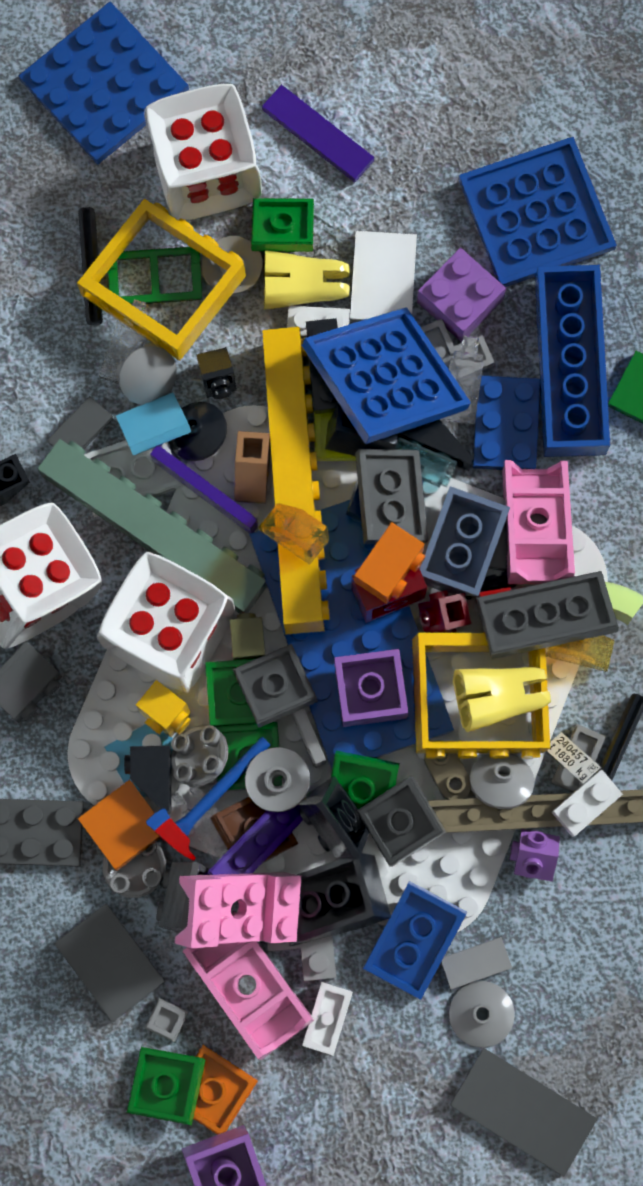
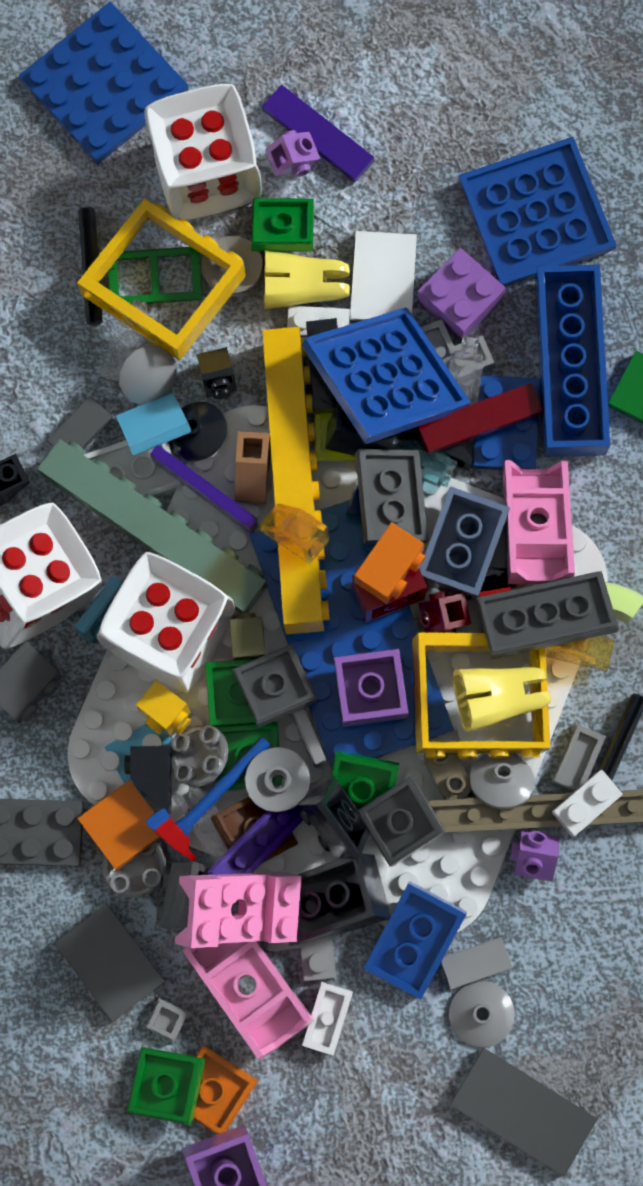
white sticker [547,732,601,784] -> none
none -> medium azure tile [74,575,123,644]
none -> medium lavender brick [265,130,320,178]
none -> dark red tile [415,383,544,455]

